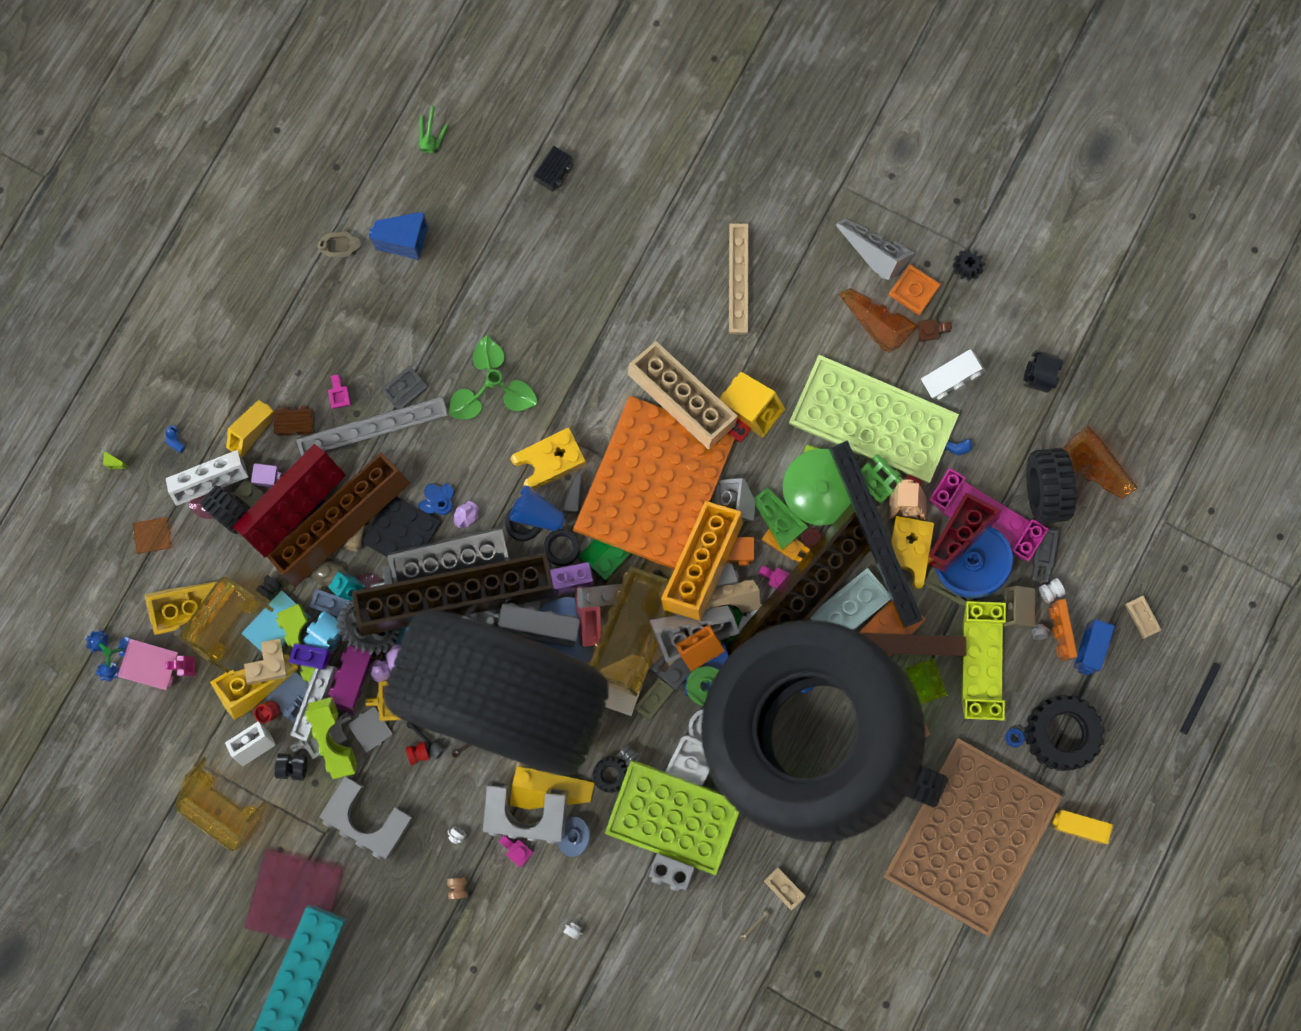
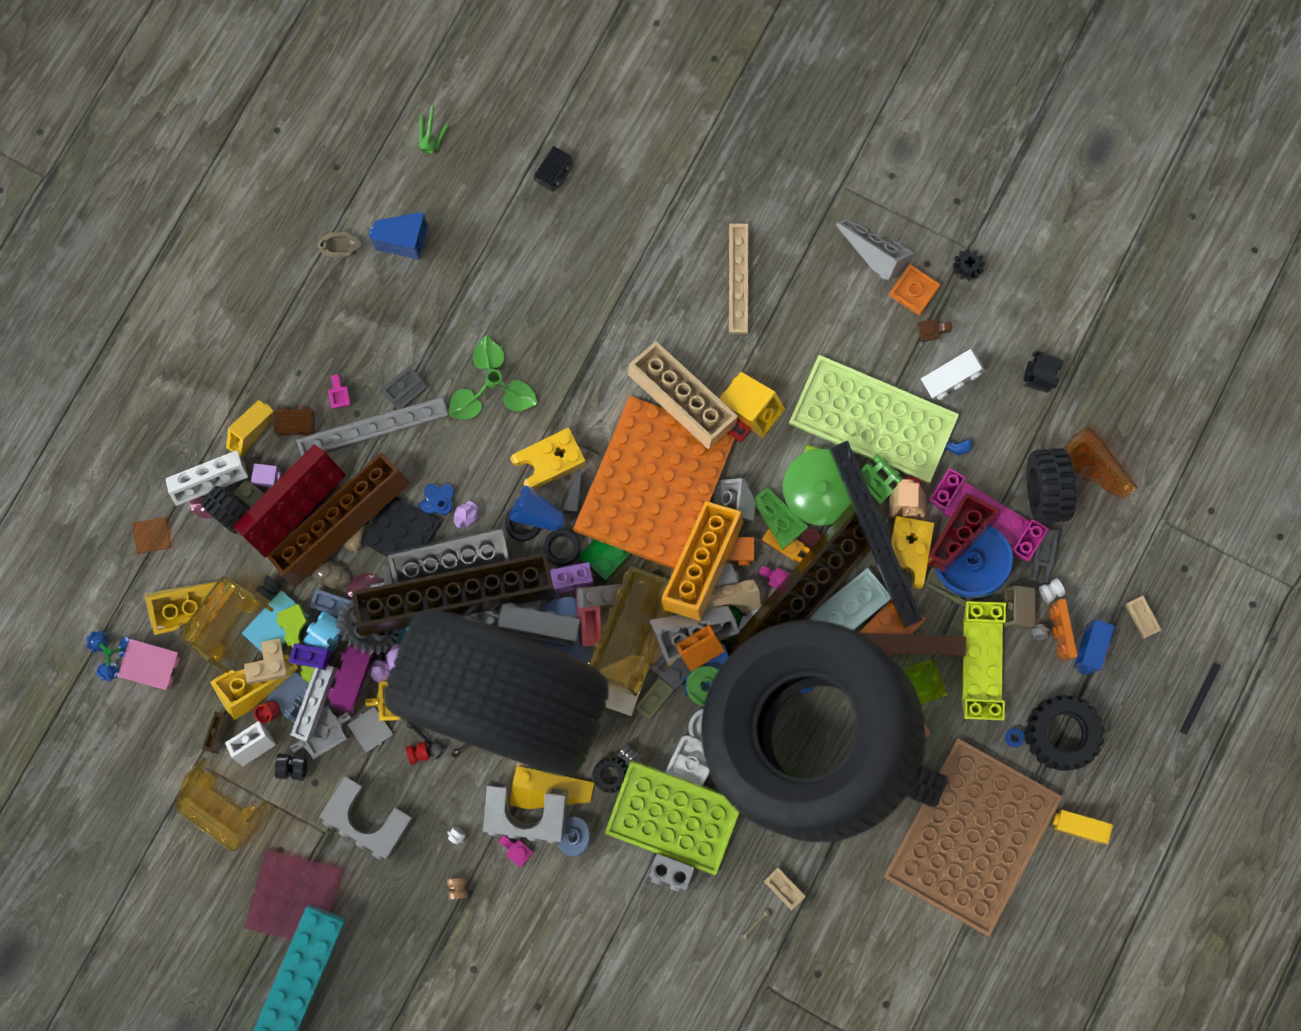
lime slope [103,451,128,469] -> none
blue arm [165,425,186,453] -> none
dark pink plate [165,656,195,677] -> none
lime arch [305,697,358,779] -> none
teal brick [329,571,364,601] -> none
white plate [564,923,583,940] -> none
clear orange wedge [839,288,917,352] -> none
none -> dark brown plate [202,712,231,754]

